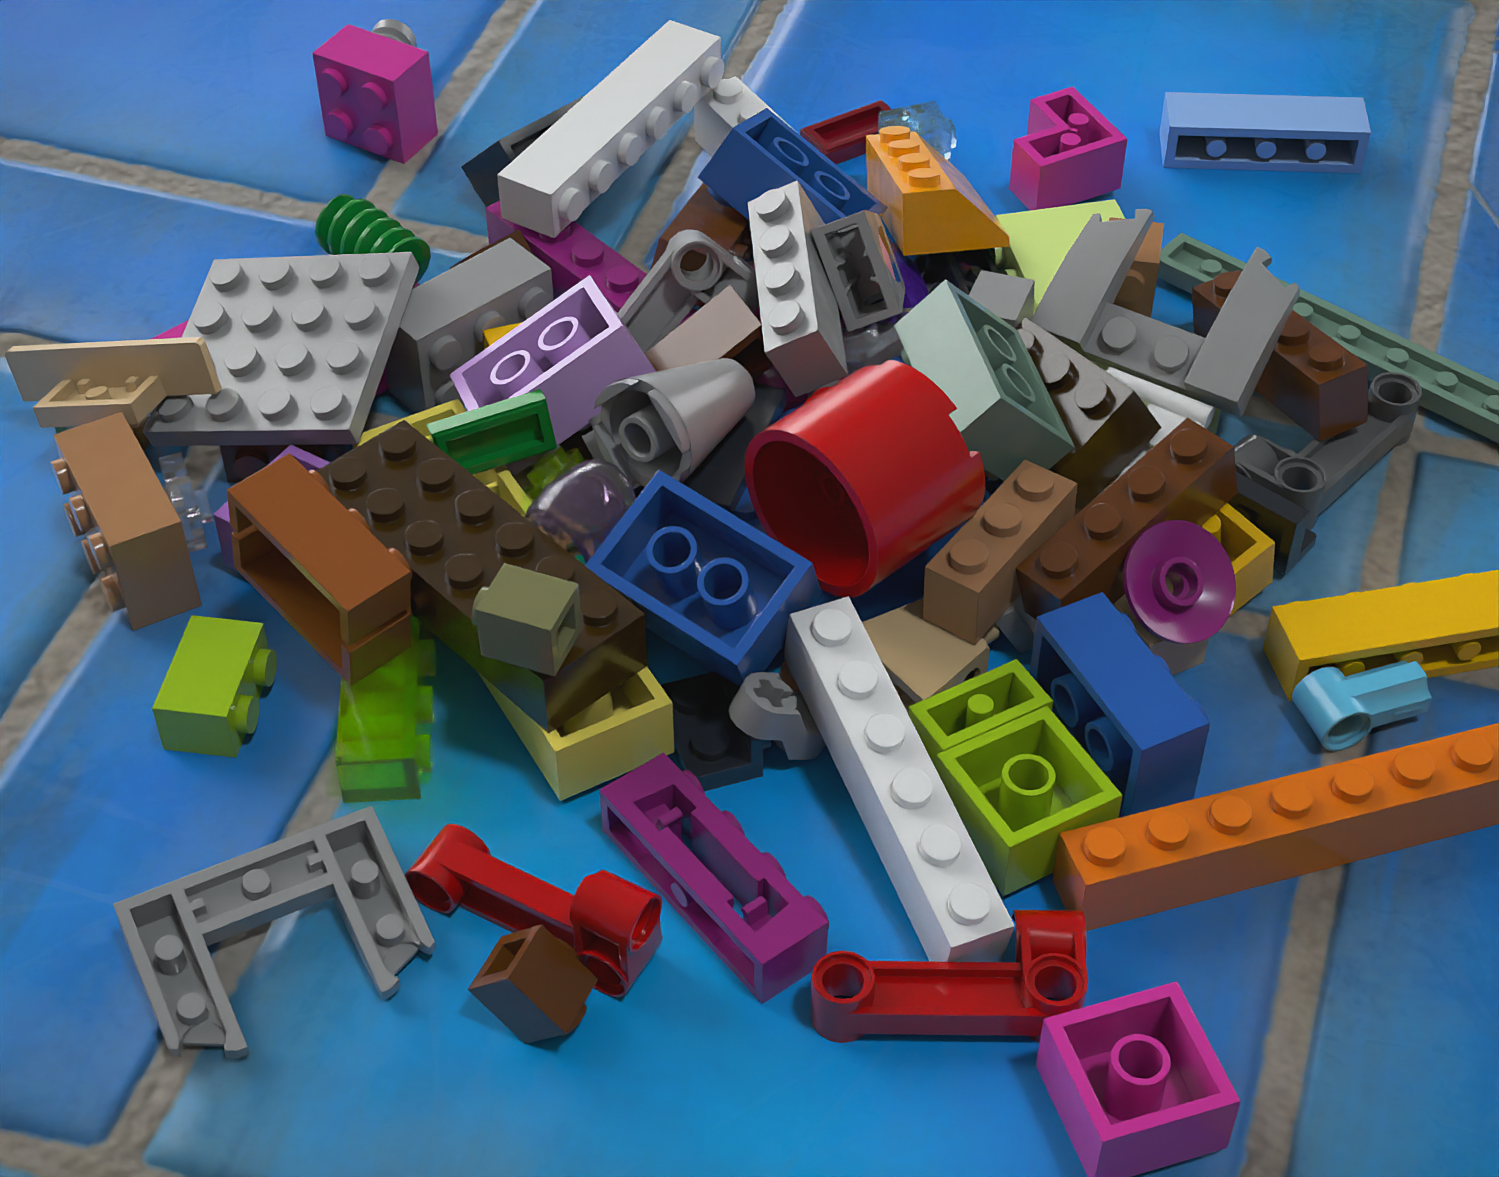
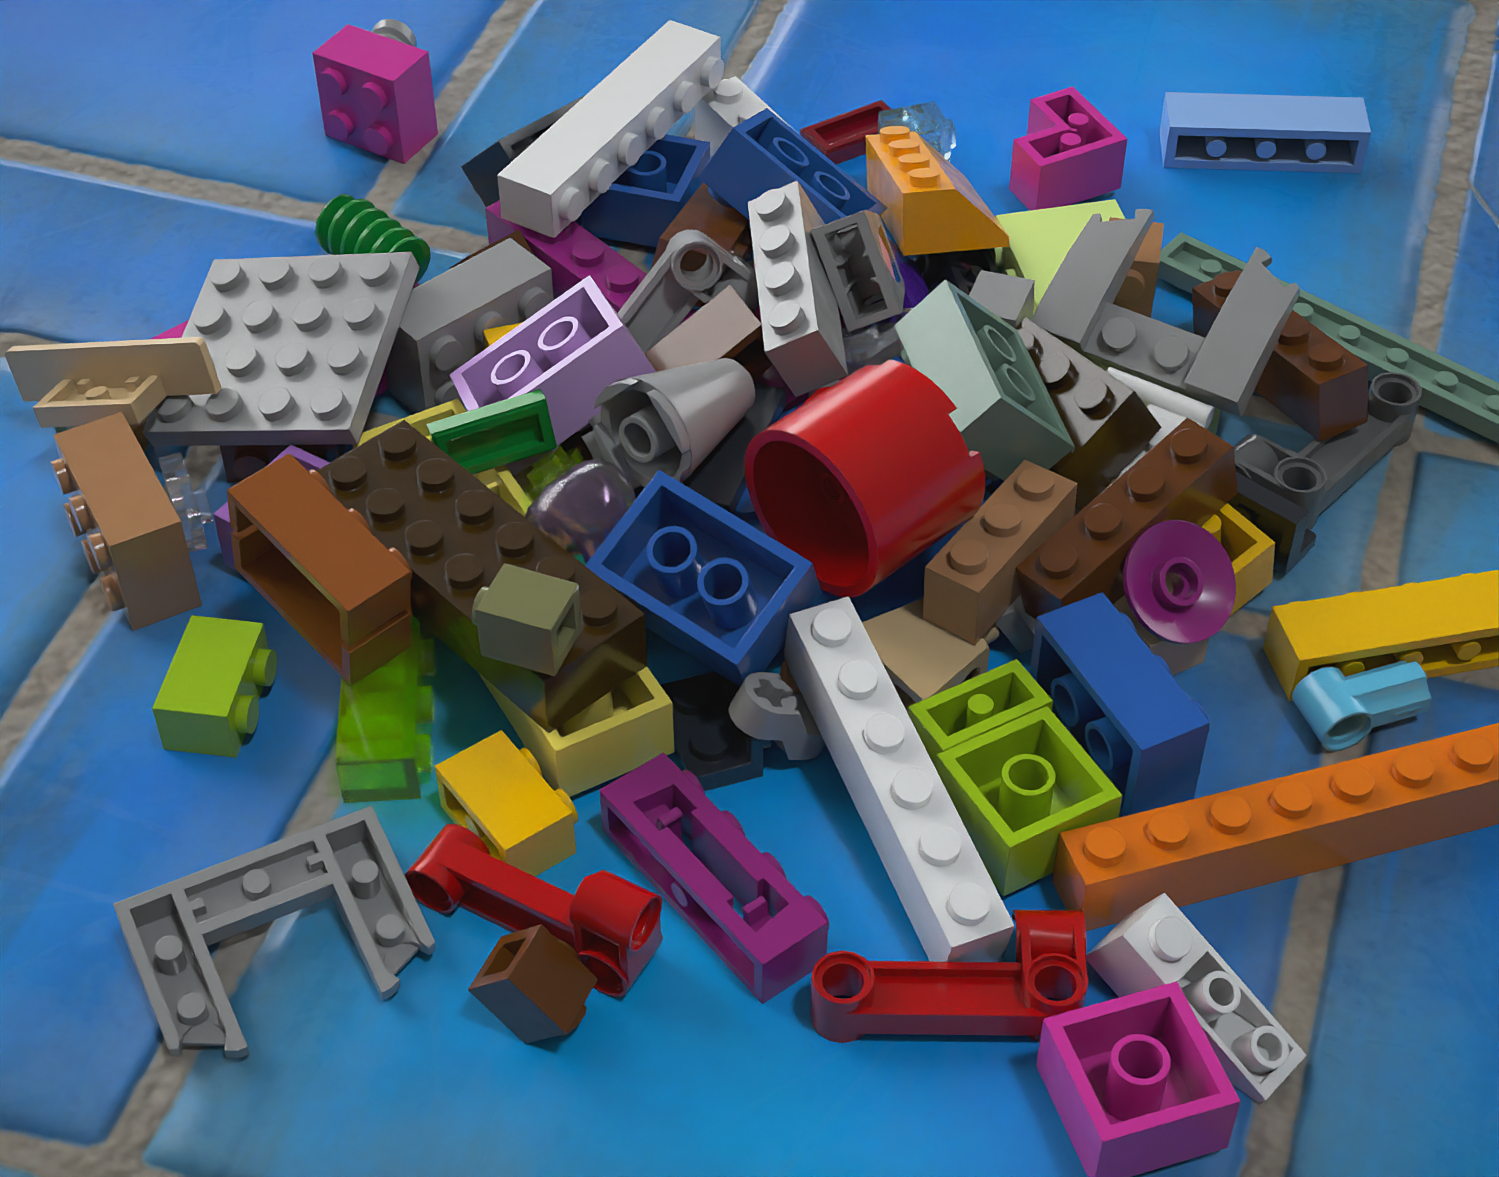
none -> yellow brick [435,730,578,876]
none -> blue brick [582,134,710,248]
none -> white slope [1086,893,1306,1103]

